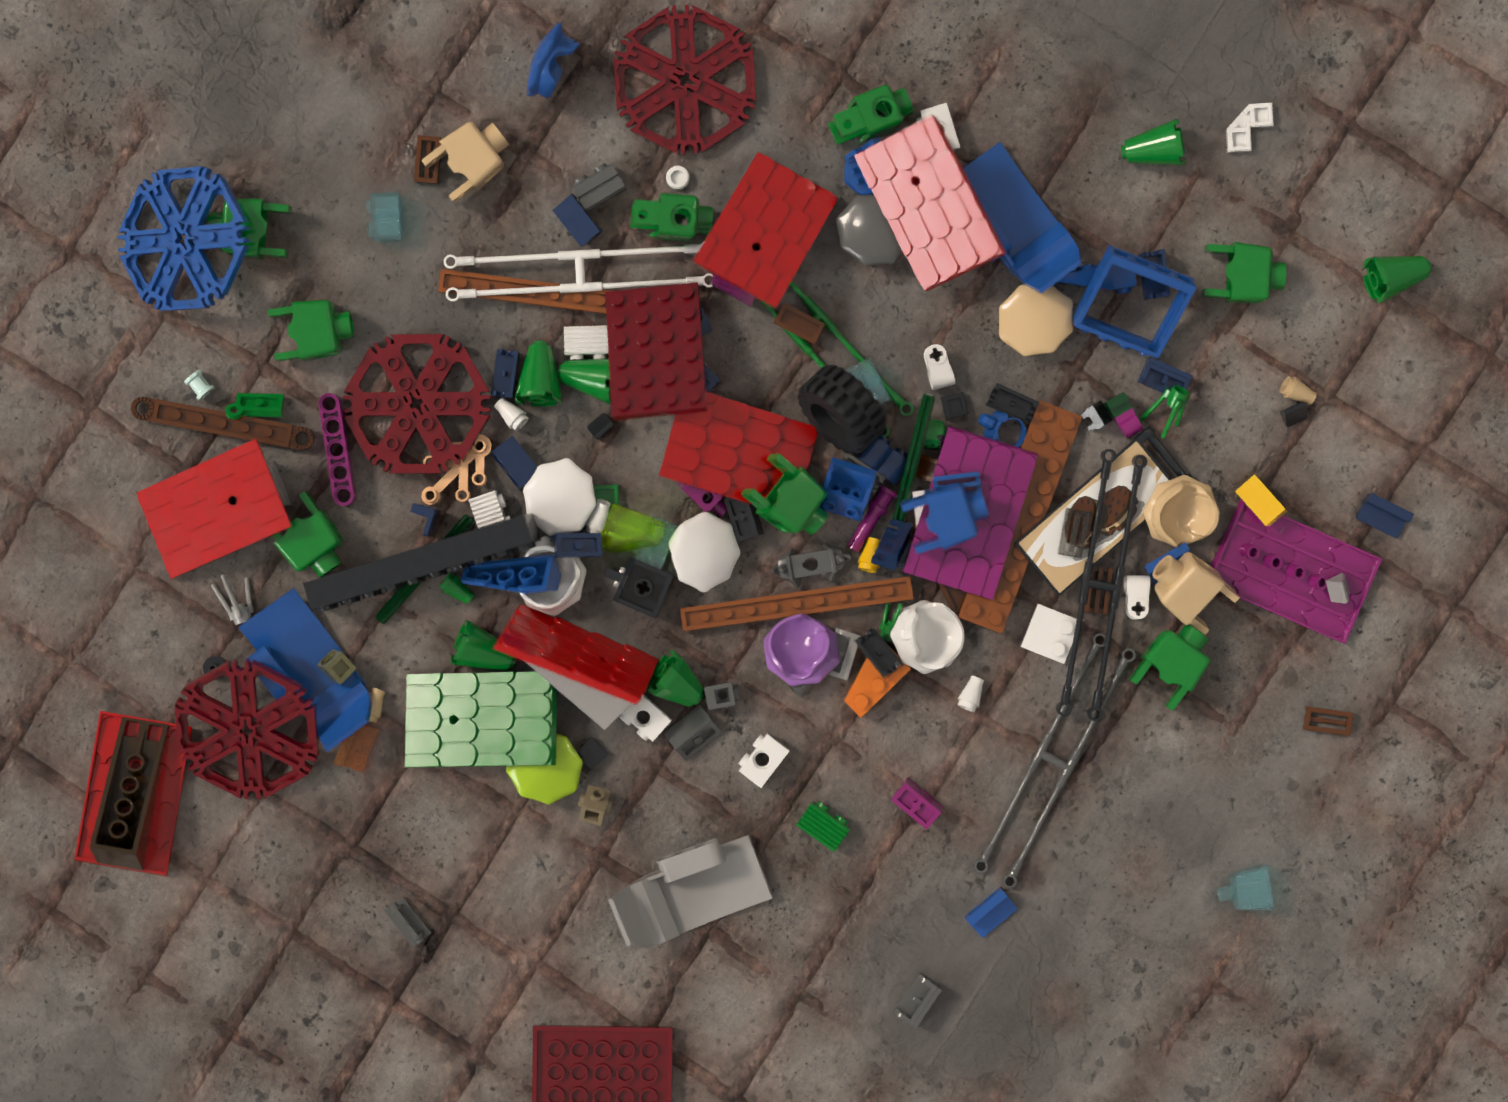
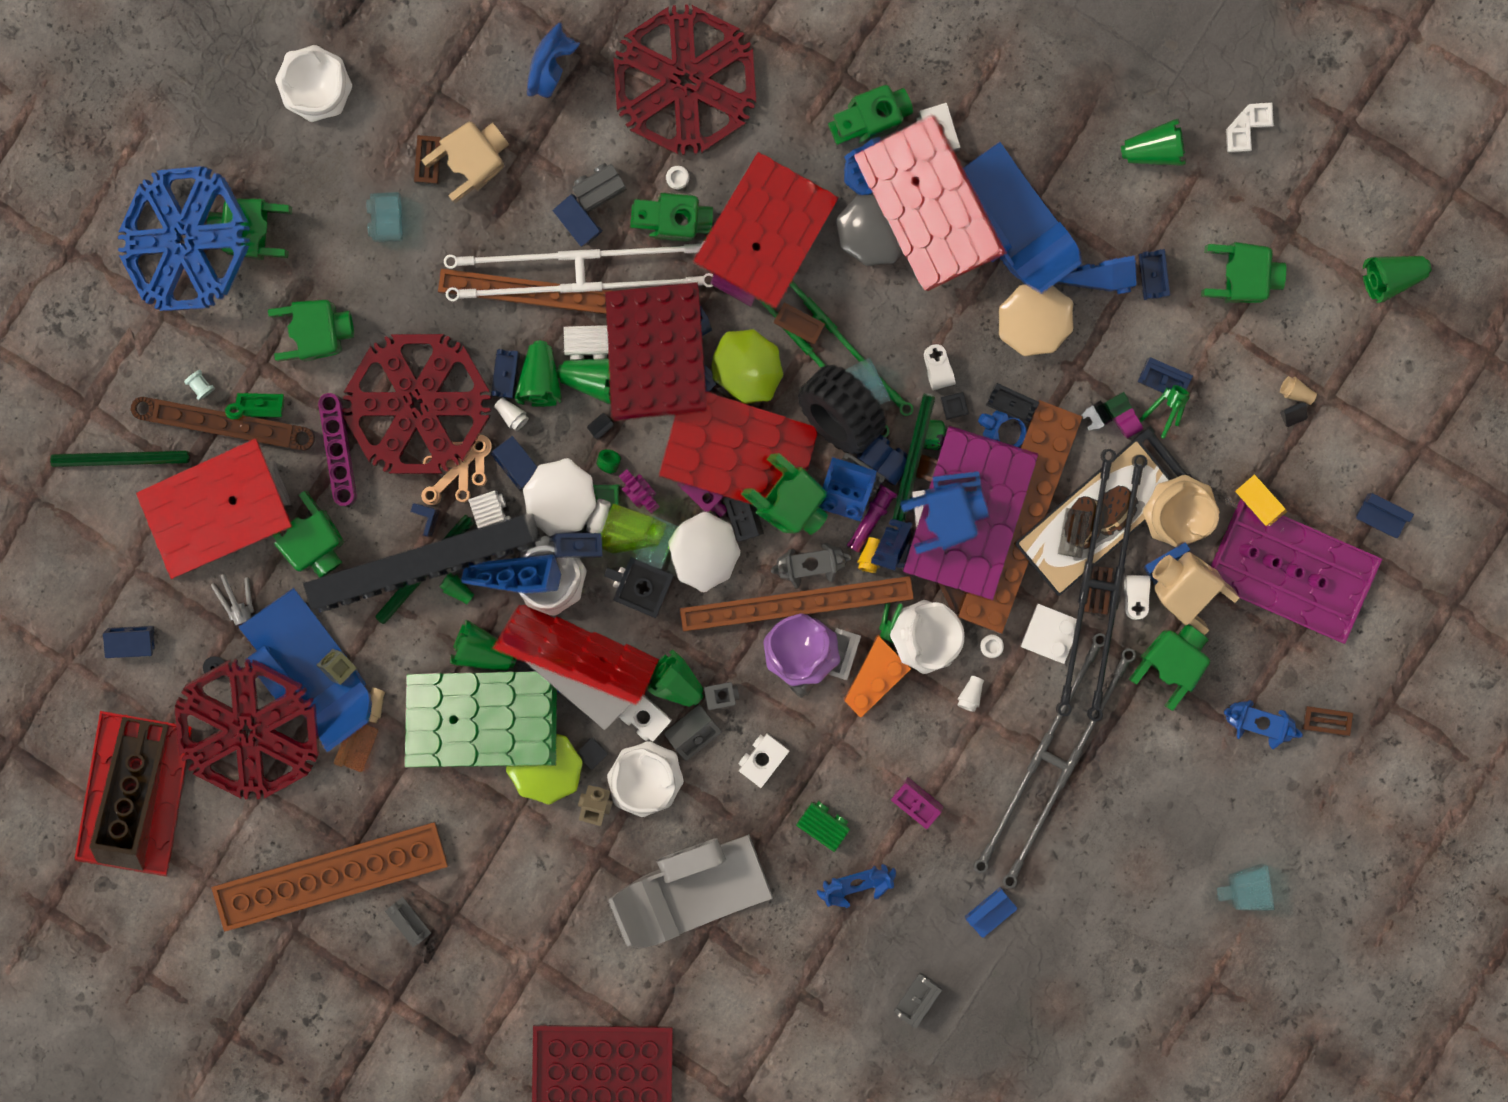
black hinge [855,628,903,680] -> none
blue window [1073,245,1197,359] -> none
light grey slope [1325,573,1350,603] -> none
none -> dark green axle [50,451,190,467]
none -> dark blue hinge [103,626,155,658]
none -> dark orange plate [211,822,448,932]
none -> white piece [275,45,352,122]
none -> green tile [597,449,621,474]
none -> white piece [607,741,684,817]
none -> magenta gear [619,469,660,514]
none -> lime piece [712,329,784,404]
none -> blue piece [817,864,896,908]
none -> white tile [980,635,1004,658]
none -> blue piece [1224,700,1303,749]

